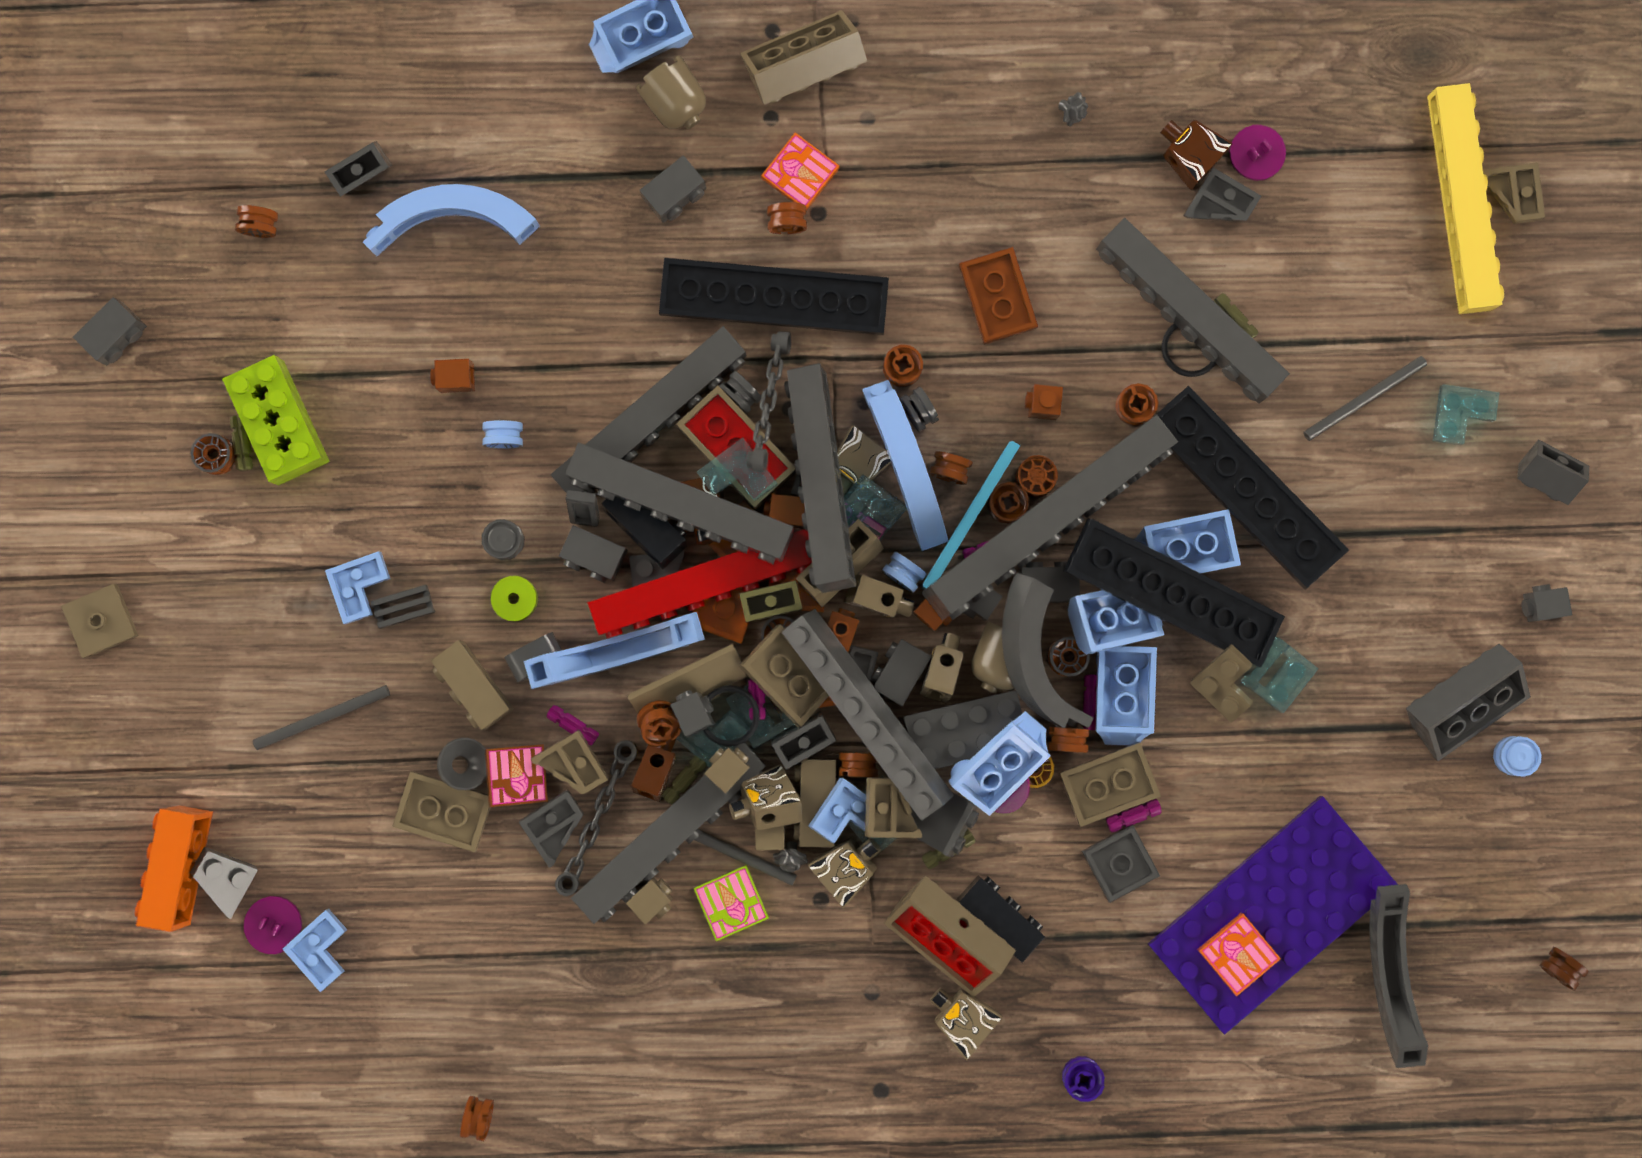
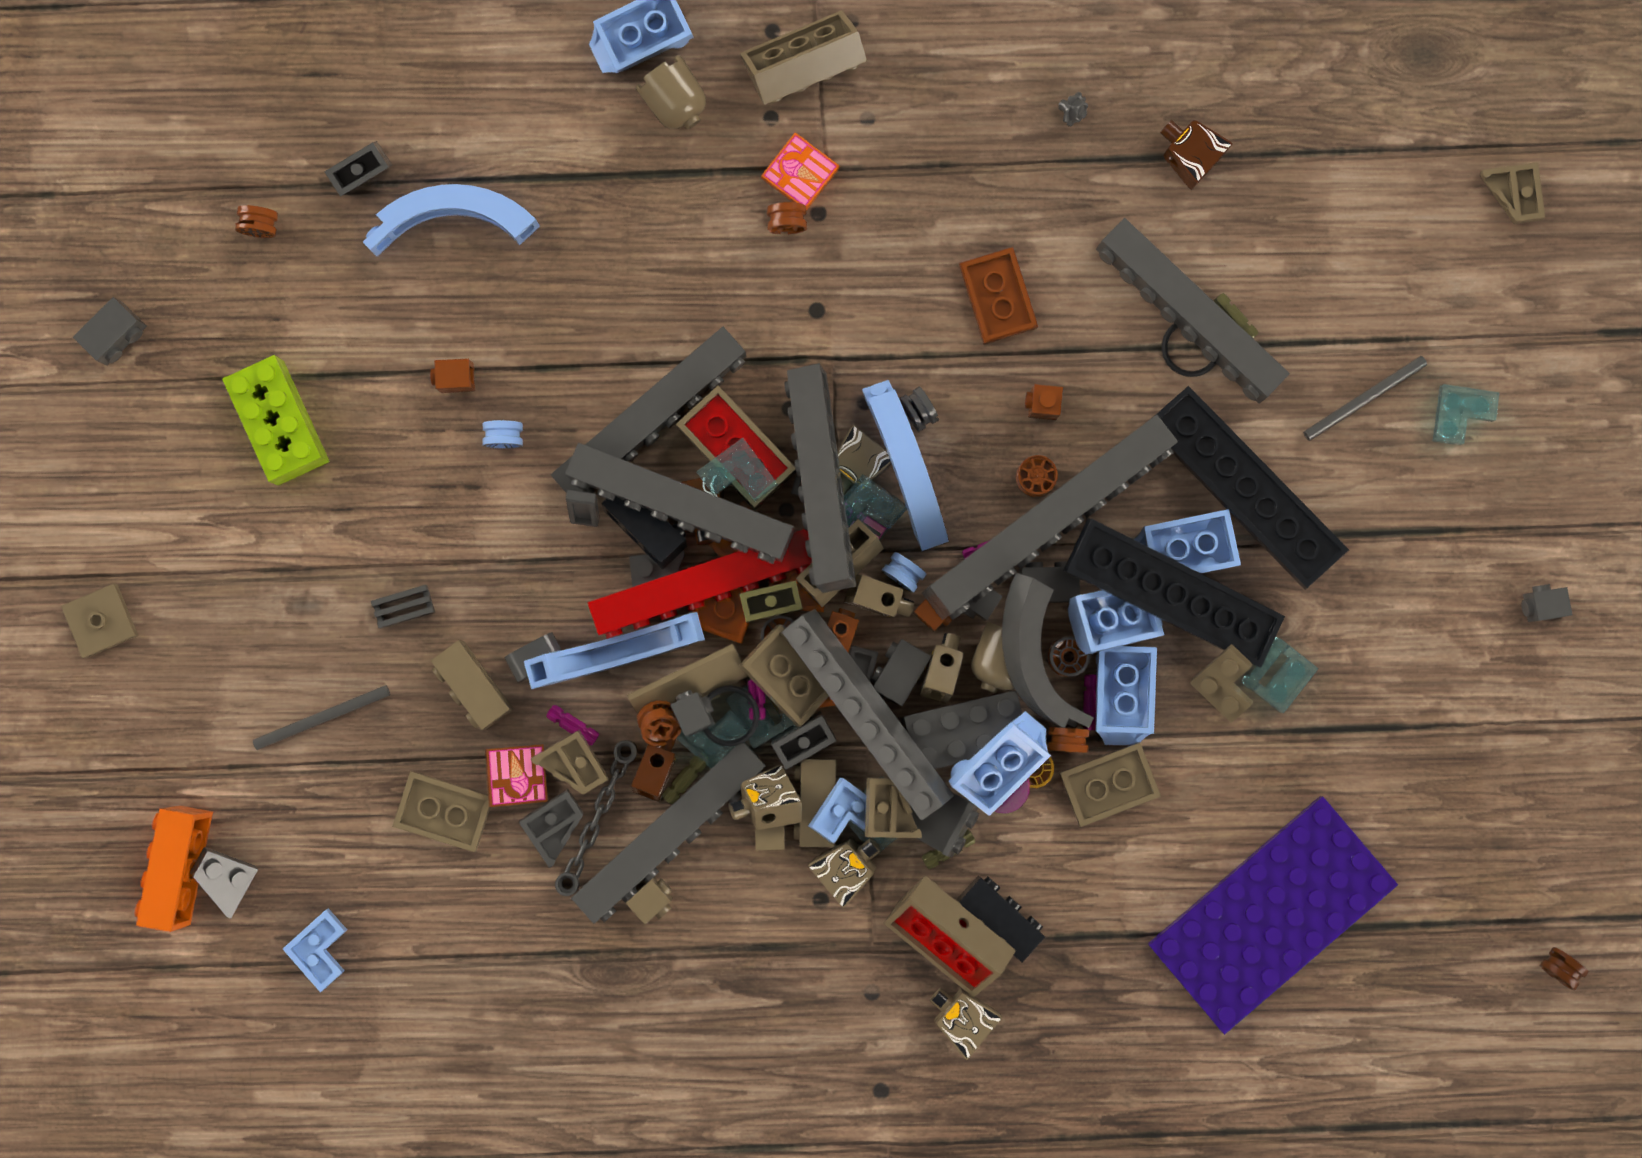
dark orange wheel [190,433,237,475] -> none
olive axle [230,415,253,471] -> none
magenta piece [244,896,302,954] -> none
light blue plate [325,551,391,624] -> none
dark grey piece [437,738,487,790] -> none
dark orange wheel [460,1096,494,1141] -> none
dark grey wheel [482,519,525,560] -> none
lime piece [491,576,538,622] -> none
dark grey brick [559,525,628,583] -> none
dark grey brick [639,155,706,223] -> none
black plate [659,258,889,335] -> none
tile [693,864,769,942] -> none
dark grey piece [694,830,797,885] -> none
dark tan brick [704,747,750,794] -> none
dark grey wheel [719,371,761,414] -> none
dark grey piece [746,331,791,473] -> none
dark orange brick [764,494,805,529] -> none
dark grey plant [773,841,808,872] -> none
dark orange wheel [839,752,878,777] -> none
dark orange wheel [883,344,923,387] -> none
medium azure tile [921,441,1020,590] -> none
dark orange wheel [929,451,973,485] -> none
reddish brown wheel [987,482,1029,524] -> none
dark purple wheel [1062,1056,1105,1102] -> none
dark grey tile [1081,825,1160,903] -> none
magenta axle [1106,799,1162,832] -> none
dark orange wheel [1115,383,1158,426] -> none
dark grey wing [1183,167,1261,222] -> none
tile [1197,913,1281,996] -> none
magenta piece [1229,125,1286,181] -> none
dark grey arch [1370,884,1429,1068] -> none
dark grey slope [1406,644,1531,761] -> none
light yellow brick [1427,83,1504,314] -> none
light blue wheel [1493,736,1541,777] -> none
dark grey brick [1517,439,1590,505] -> none

